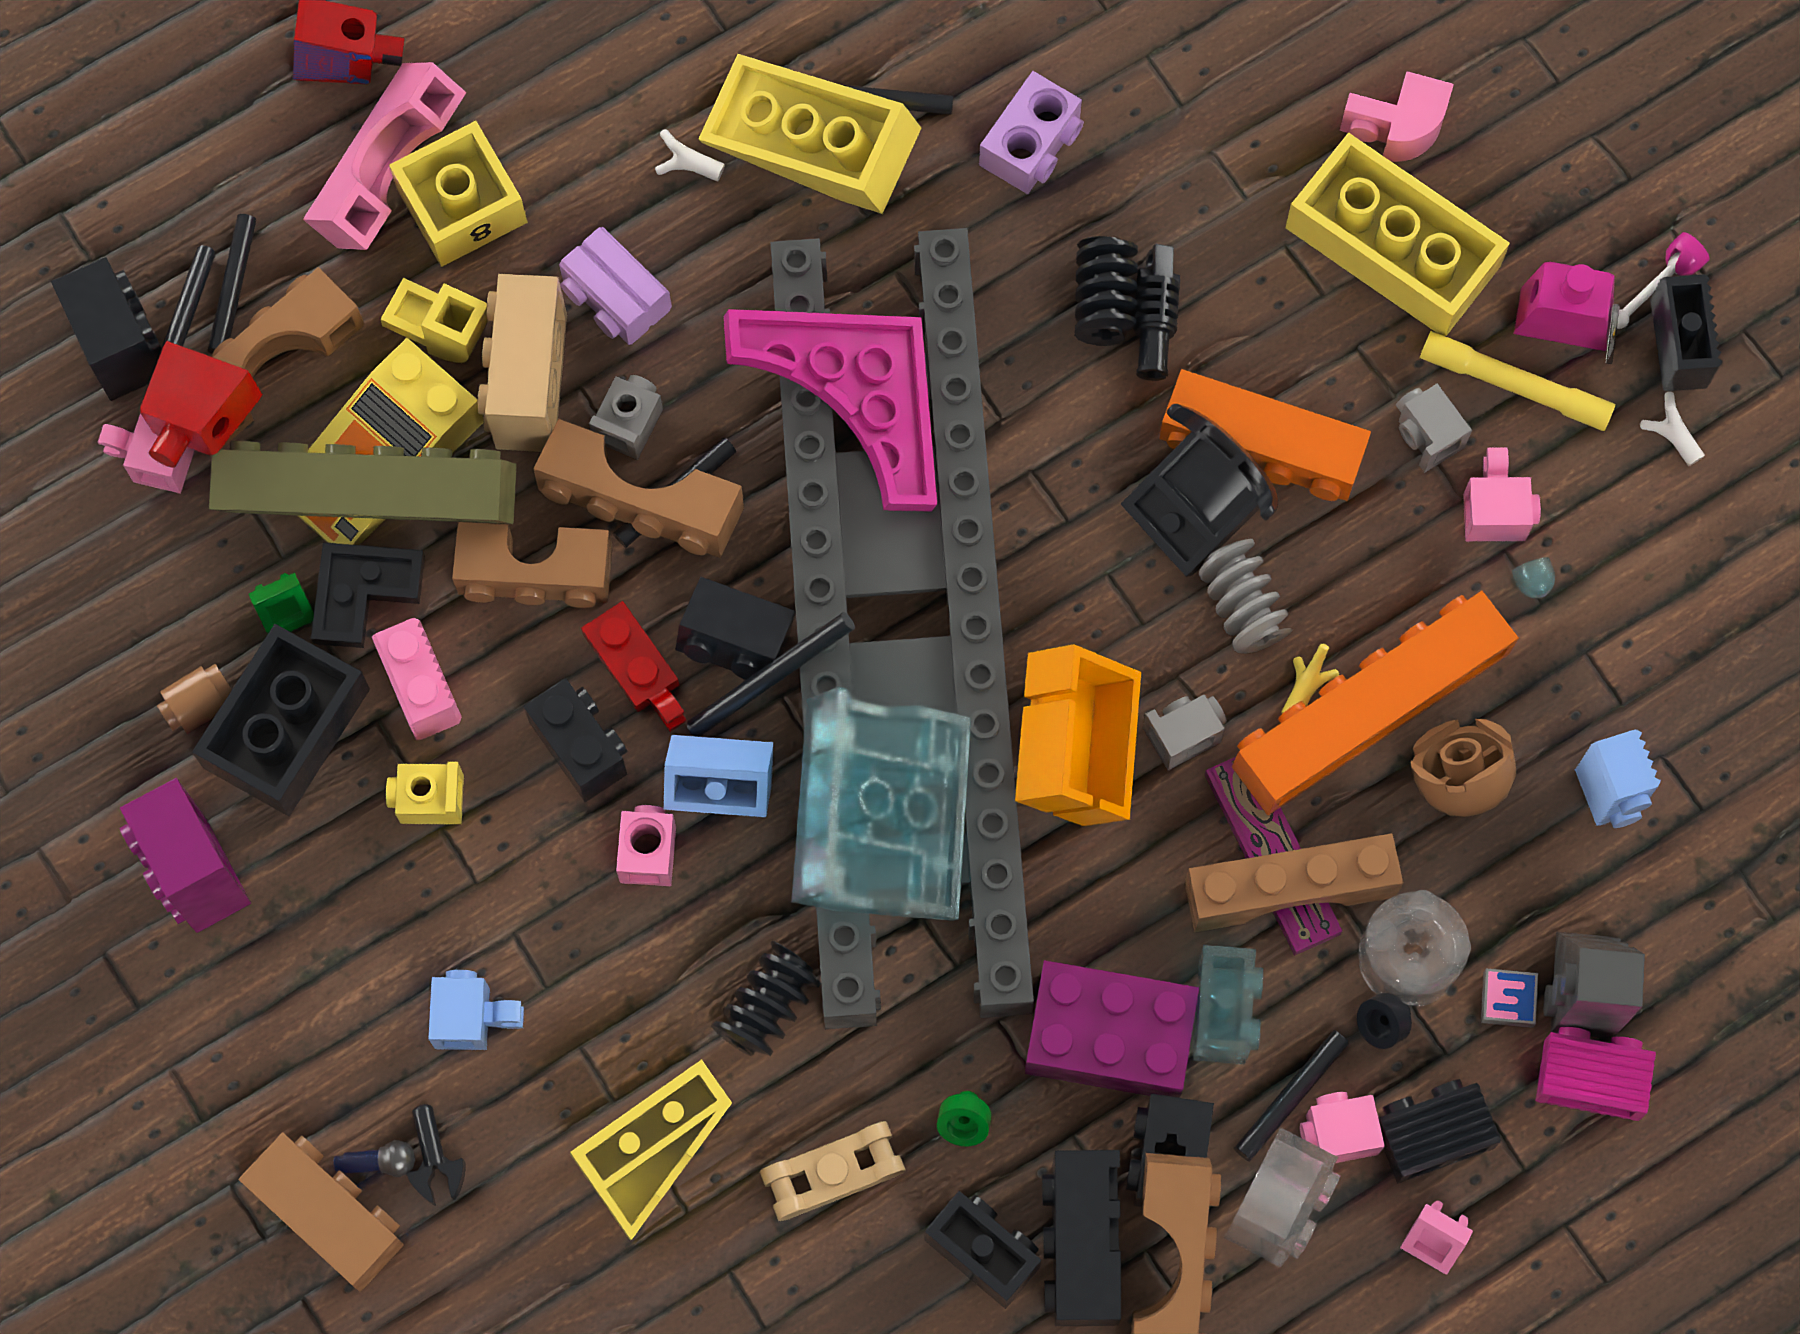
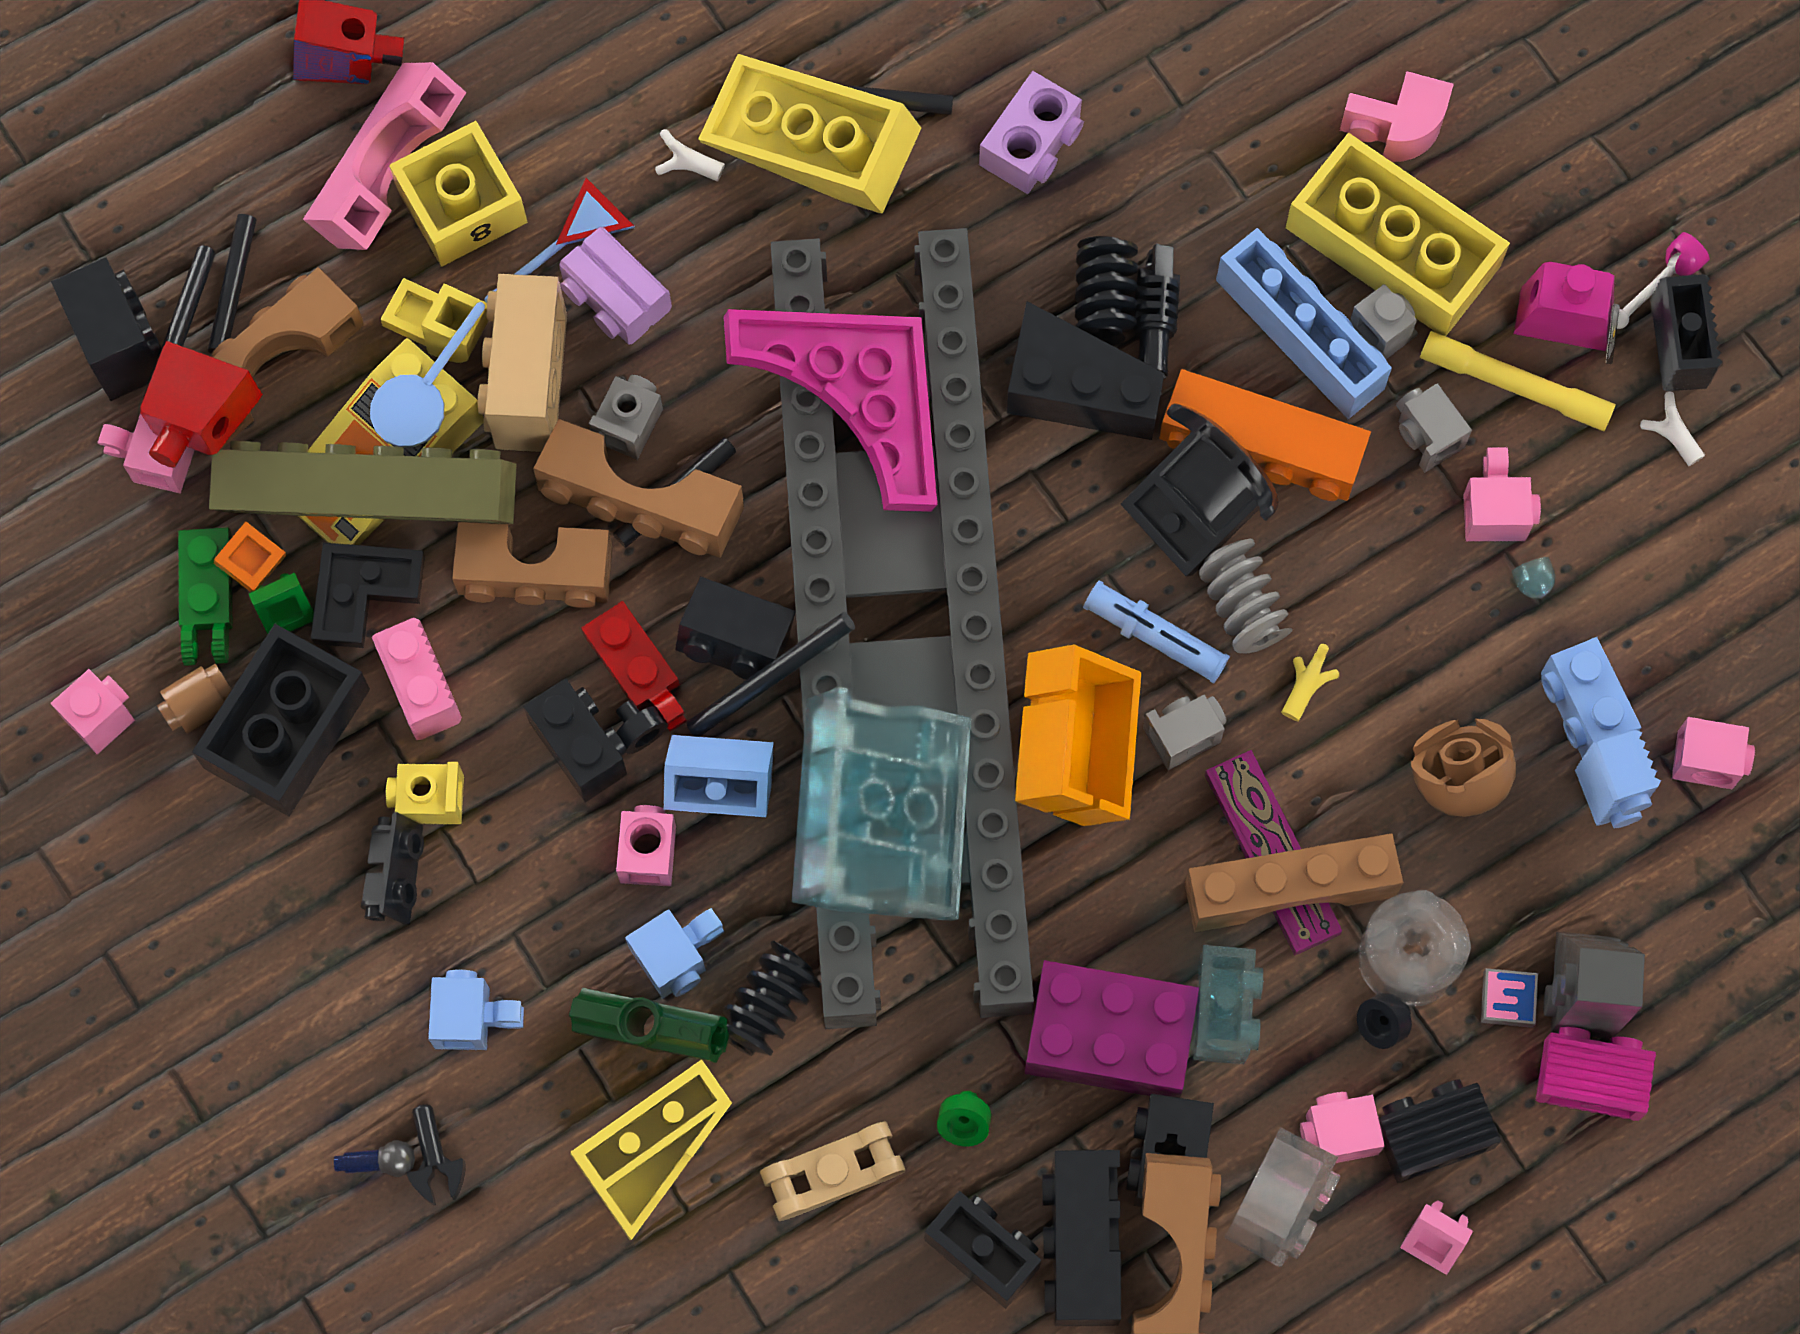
magenta brick [119,777,252,933] -> none
medium nougat brick [238,1132,404,1292] -> none
orange brick [1232,591,1519,815] -> none
black bar [1234,1030,1349,1162] -> none
none -> bright pink brick [50,669,135,754]
none -> green hinge [178,527,233,666]
none -> orange tile [214,522,286,592]
none -> black hinge [361,812,424,925]
none -> light blue piece [370,302,485,447]
none -> piece [484,178,634,303]
none -> dark green piece [569,988,729,1063]
none -> black tile [616,700,668,754]
none -> light blue brick [625,908,724,999]
none -> black wedge [1007,301,1165,440]
none -> light blue pin [1083,580,1230,684]
none -> light blue brick [1216,228,1392,419]
none -> light grey brick [1350,284,1418,359]
none -> light blue brick [1541,637,1642,758]
none -> bright pink brick [1672,717,1755,790]

